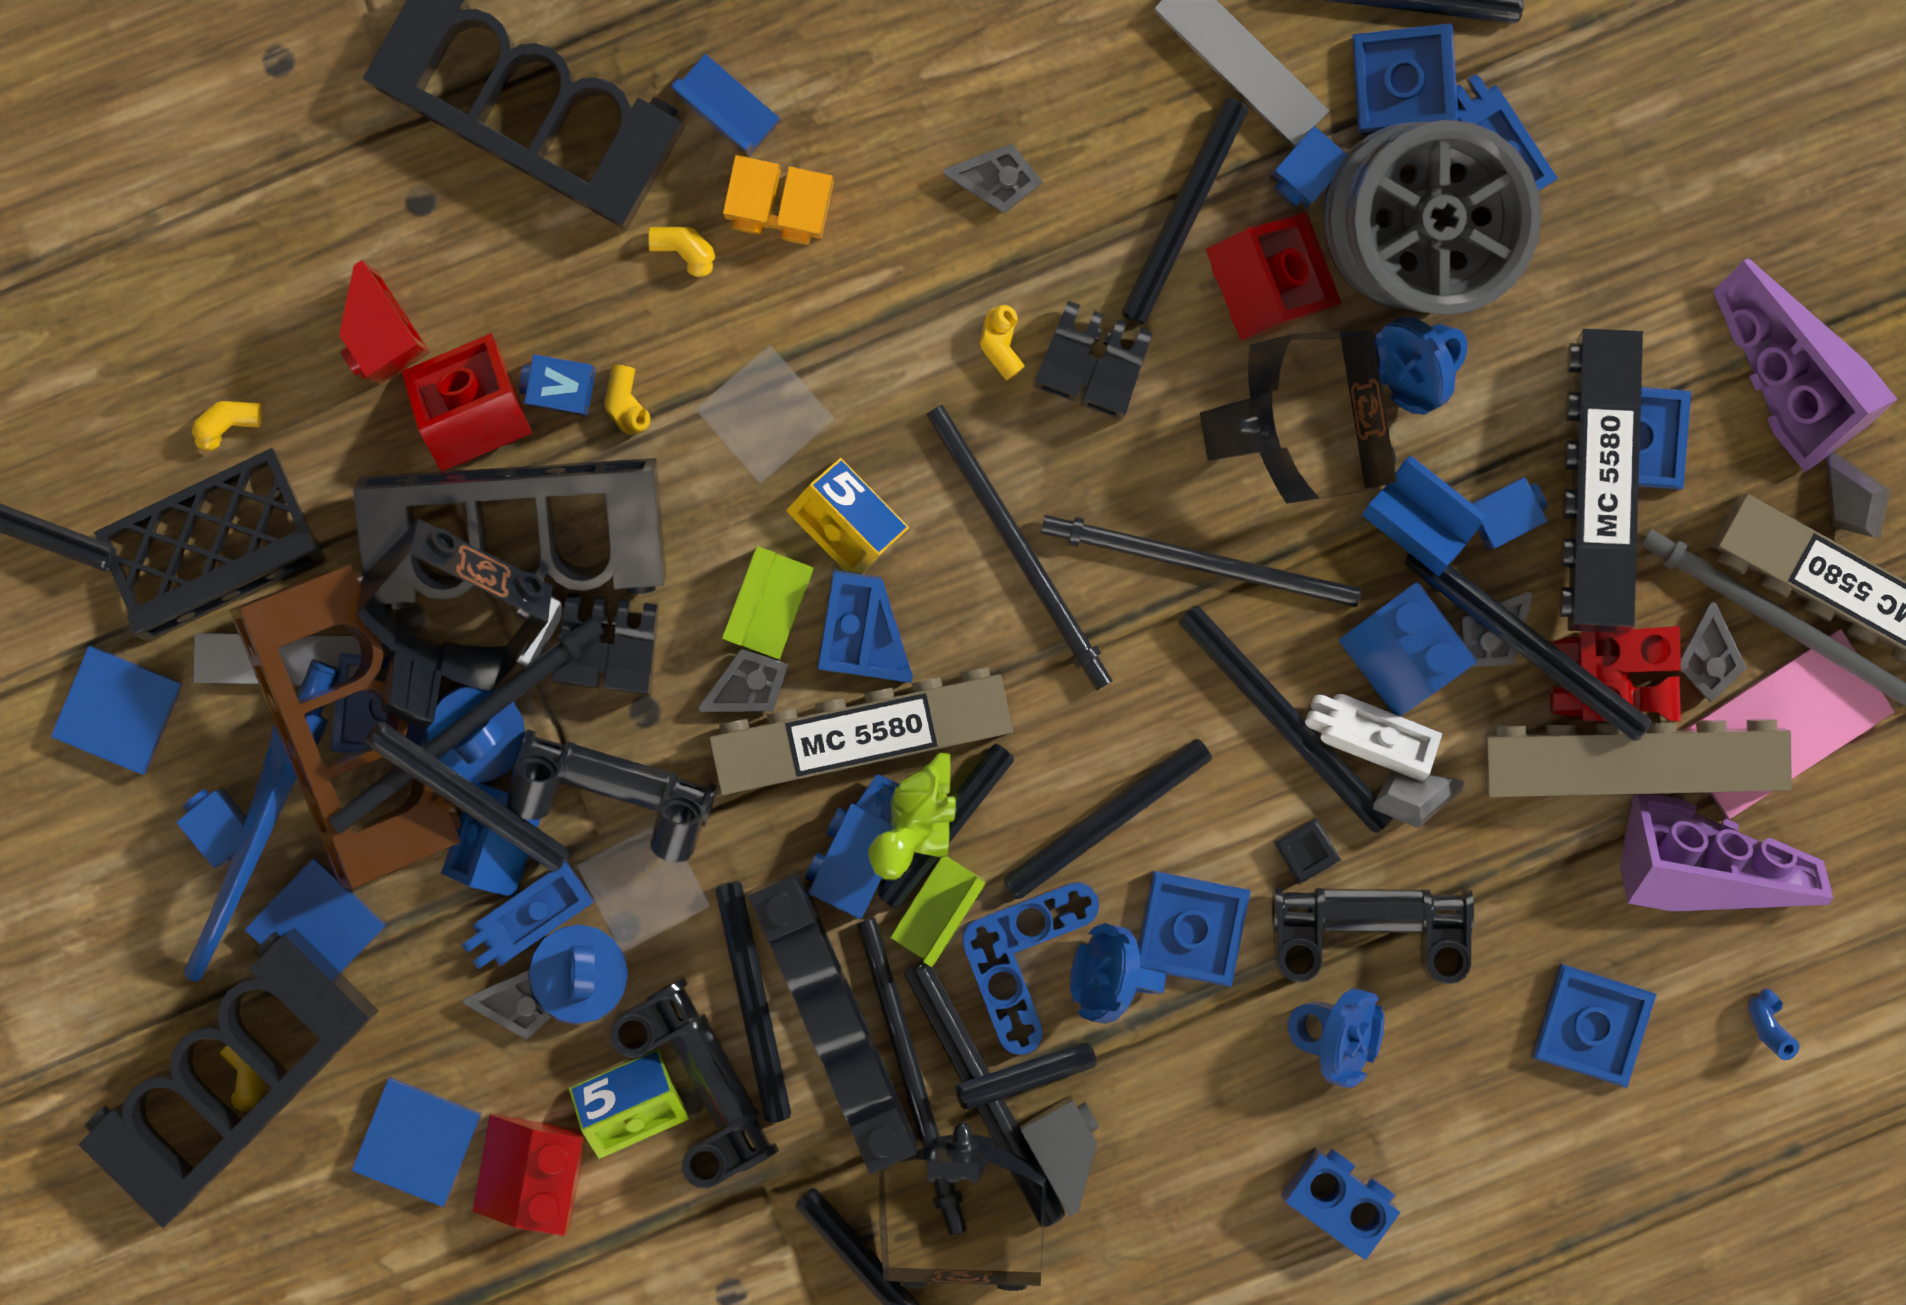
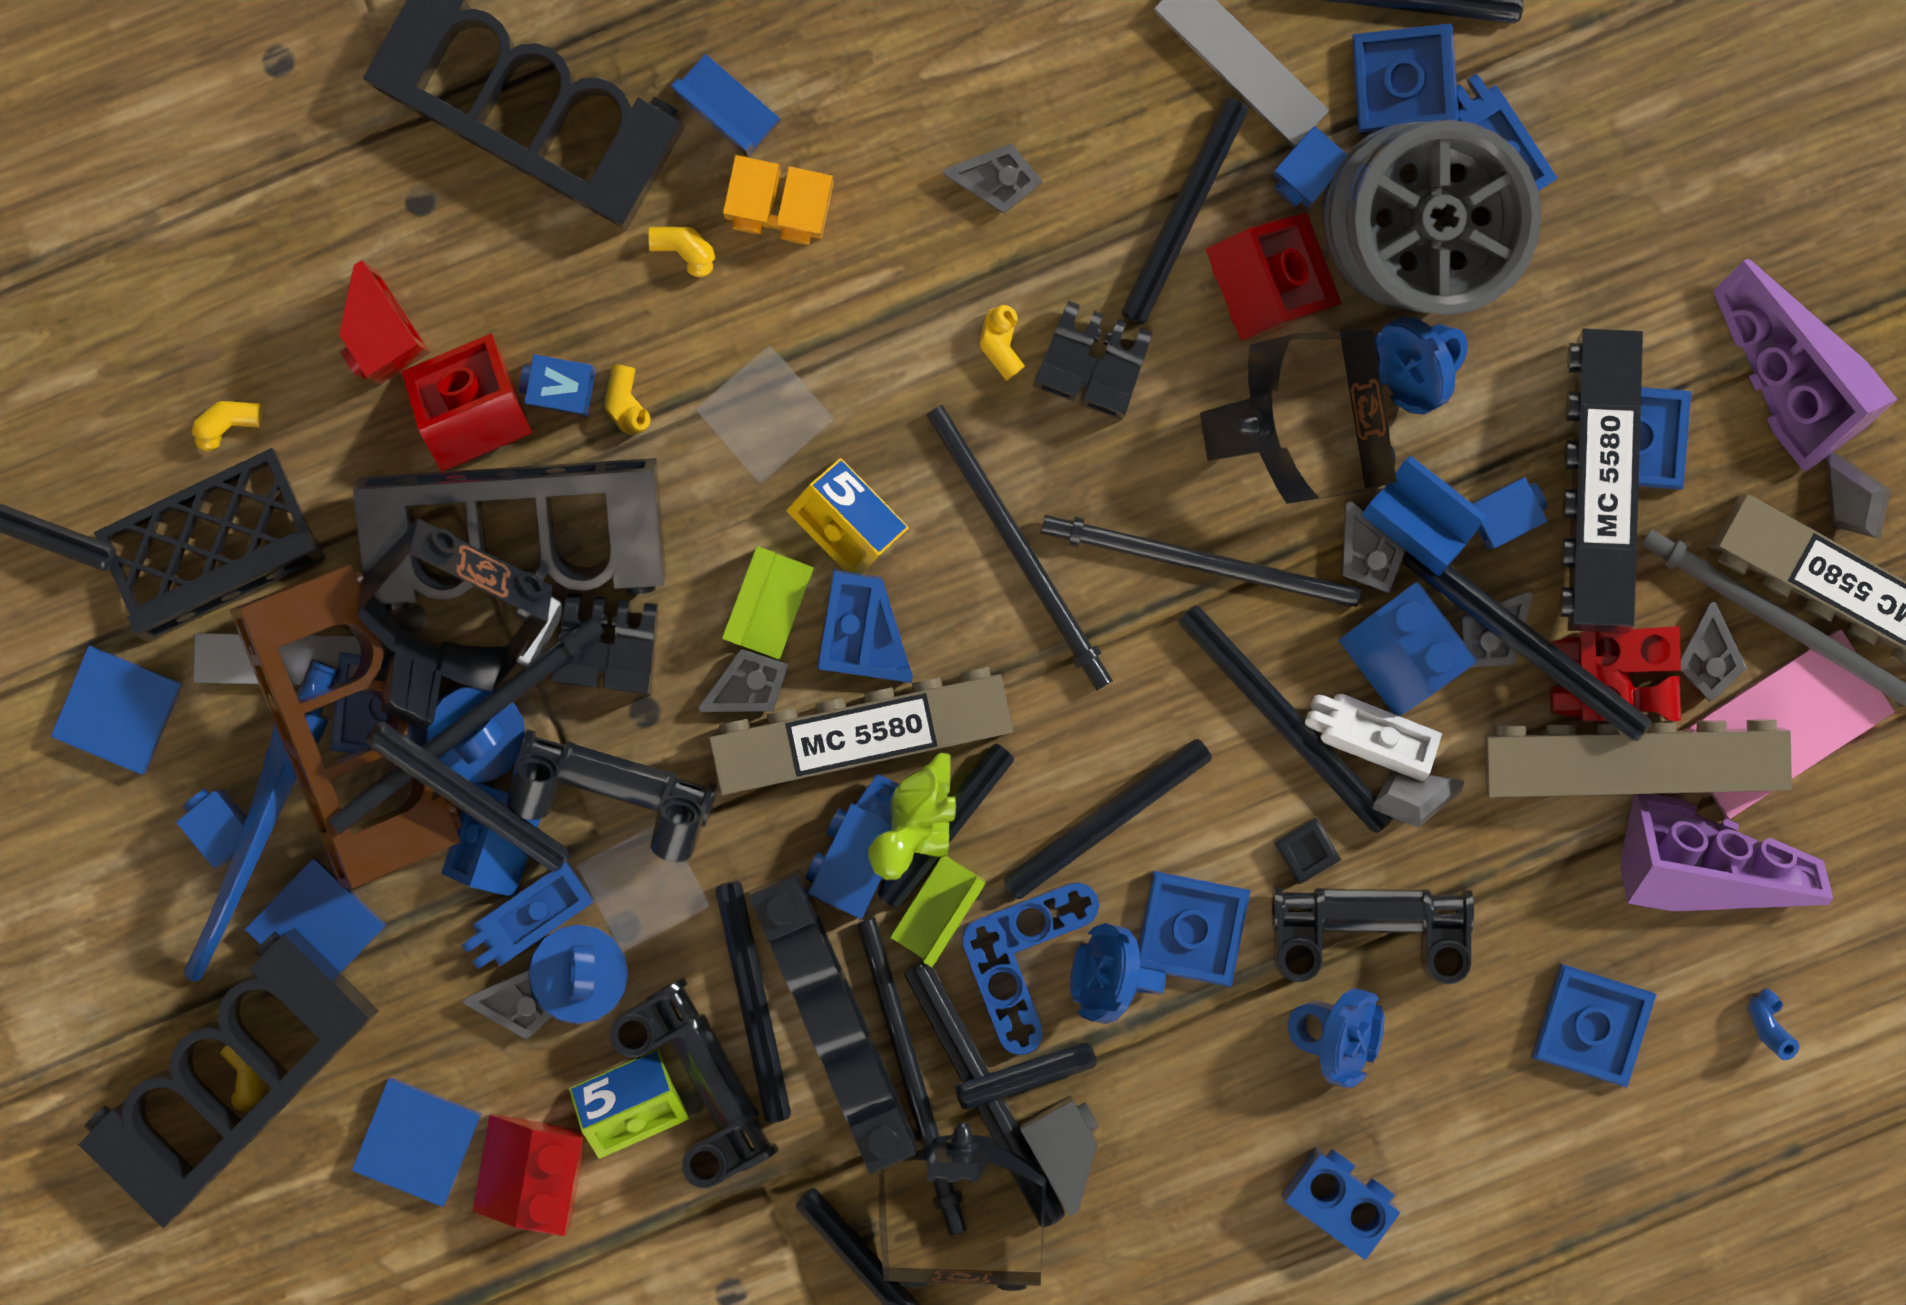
none -> flat silver piece [1342,501,1405,593]

